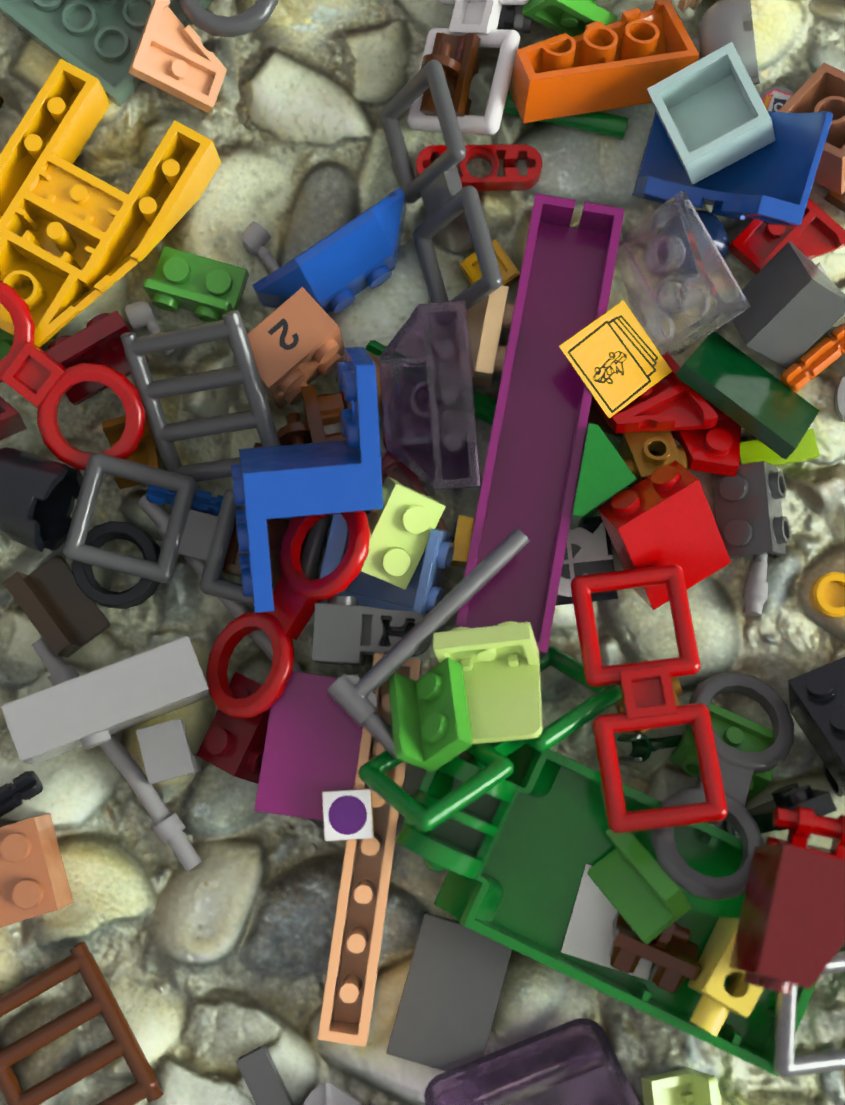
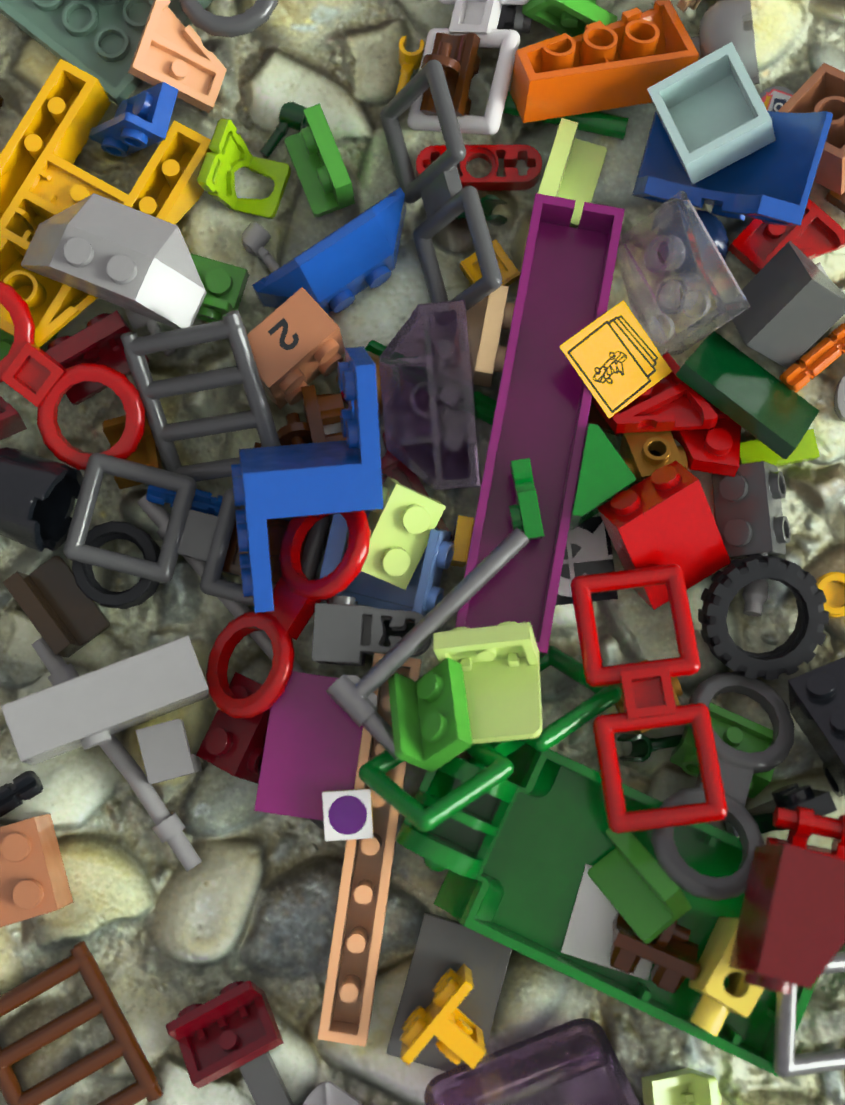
none -> light grey wedge [20,193,207,329]
none -> blue bracket [89,82,178,157]
none -> dark red bracket [165,980,284,1089]
none -> lime piece [197,118,291,219]
none -> dark green hand [260,102,307,158]
none -> bright green bracket [284,103,355,218]
none -> yellow hand [395,36,424,95]
none -> yellow bracket [400,964,486,1069]
none -> dark green hand [455,194,508,226]
none -> green plate [509,458,544,541]
none -> yellowish green panel [538,118,607,228]
none -> black tyre [698,554,829,680]

